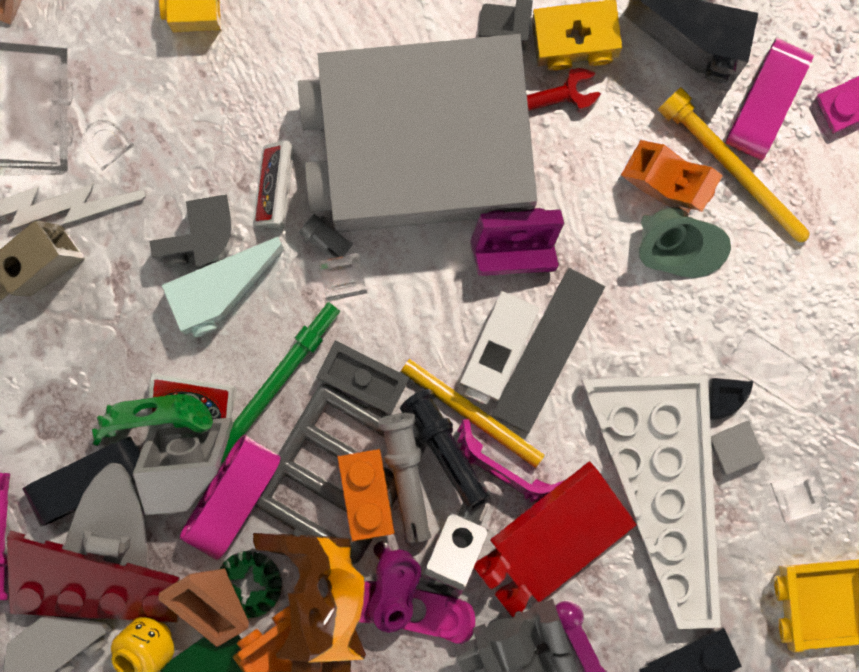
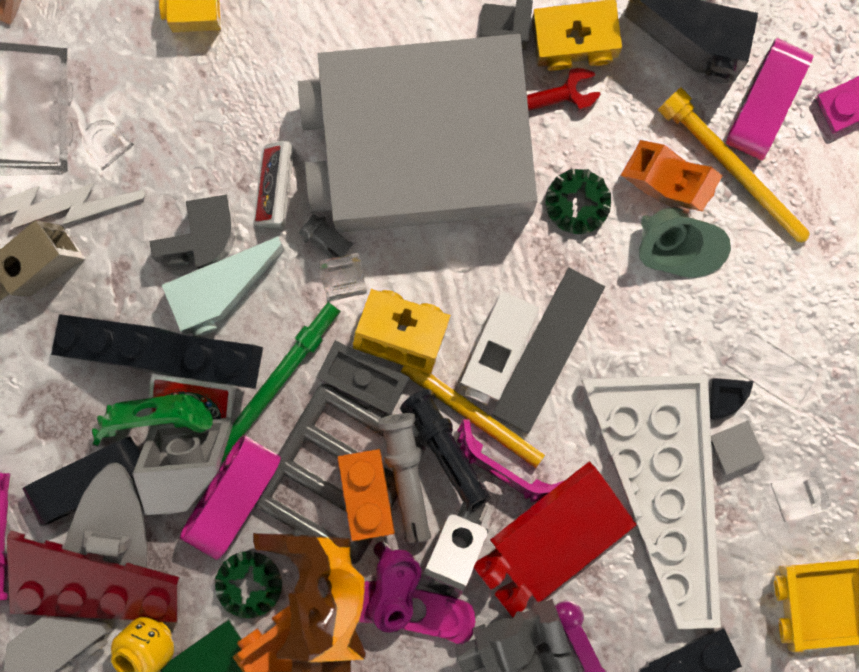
nougat slope [158,569,249,647] -> none
magenta bracket [470,208,564,276] -> none
none -> black bracket [51,314,264,389]
none -> yellow brick [352,289,451,374]
none -> dark green gear [545,168,611,234]

